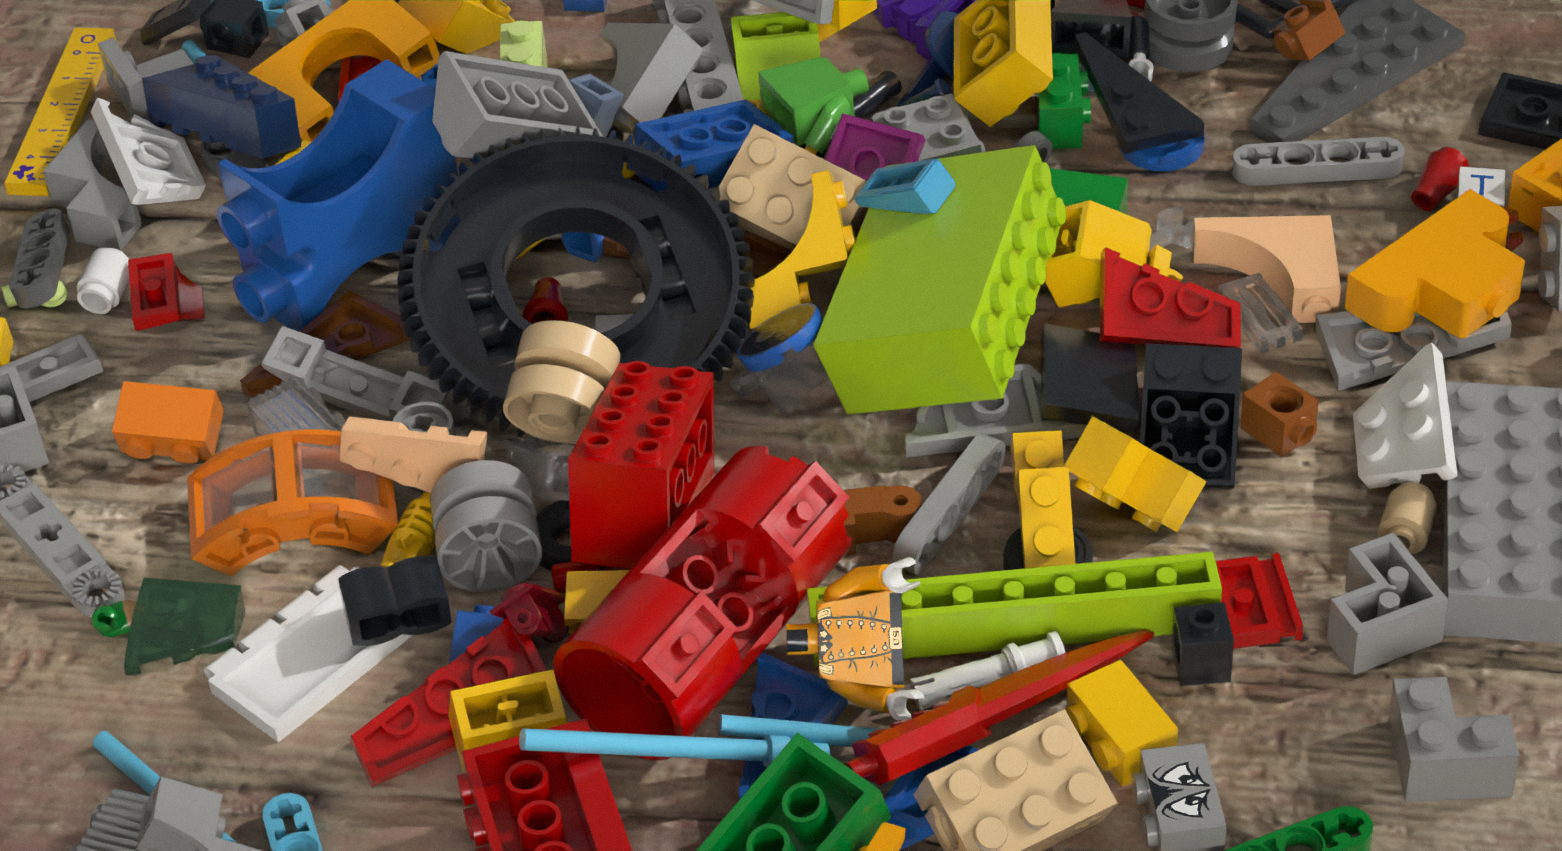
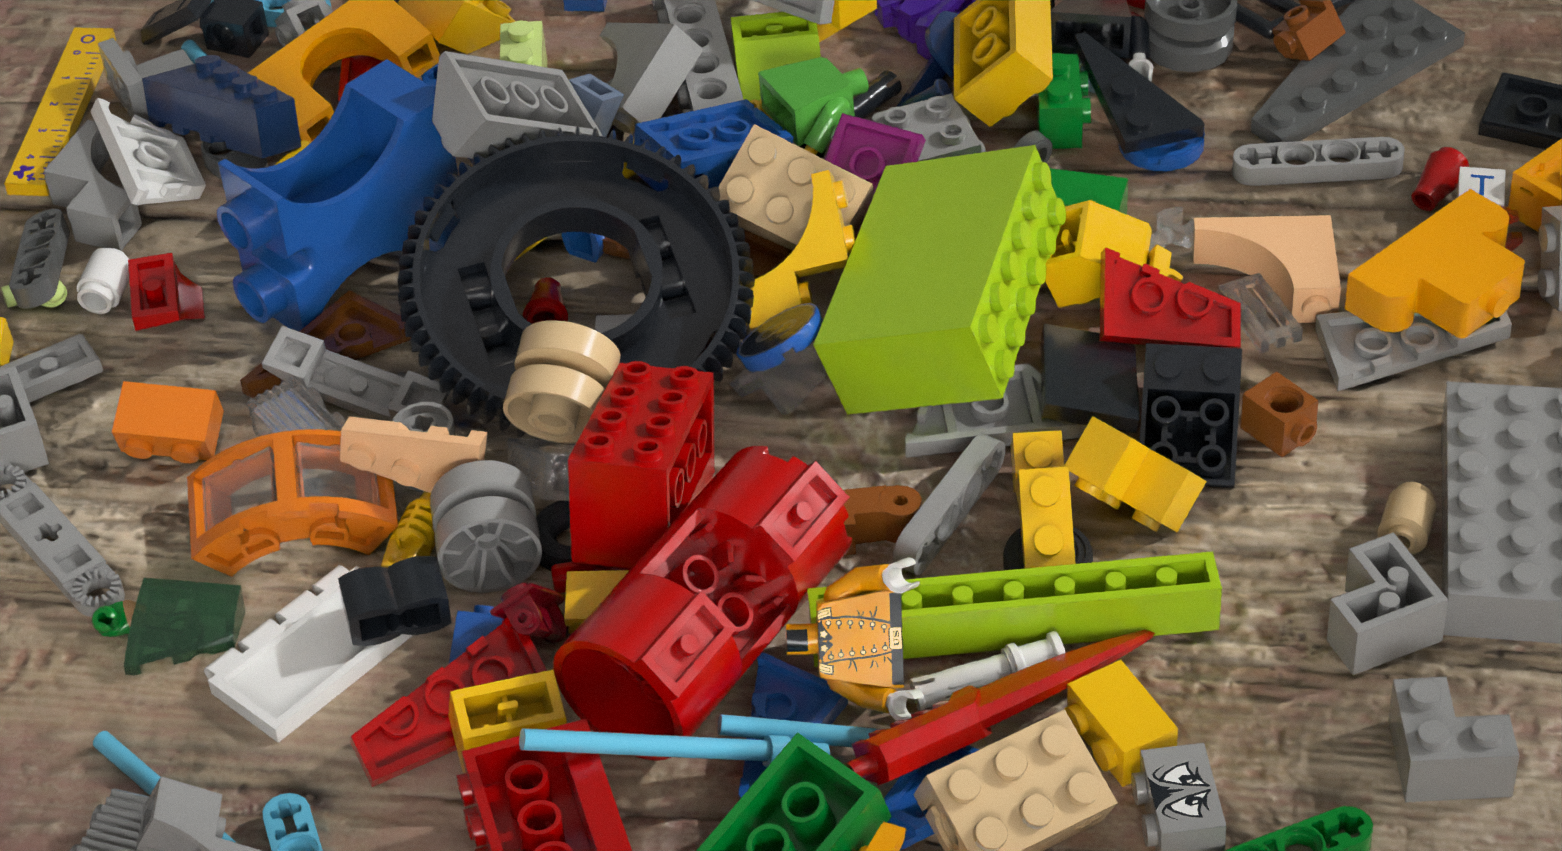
dark azure slope [854,159,955,214] -> none
black brick [1171,602,1234,686] -> none
red plate [1216,553,1303,649] -> none
white wing [1353,343,1457,489] -> none

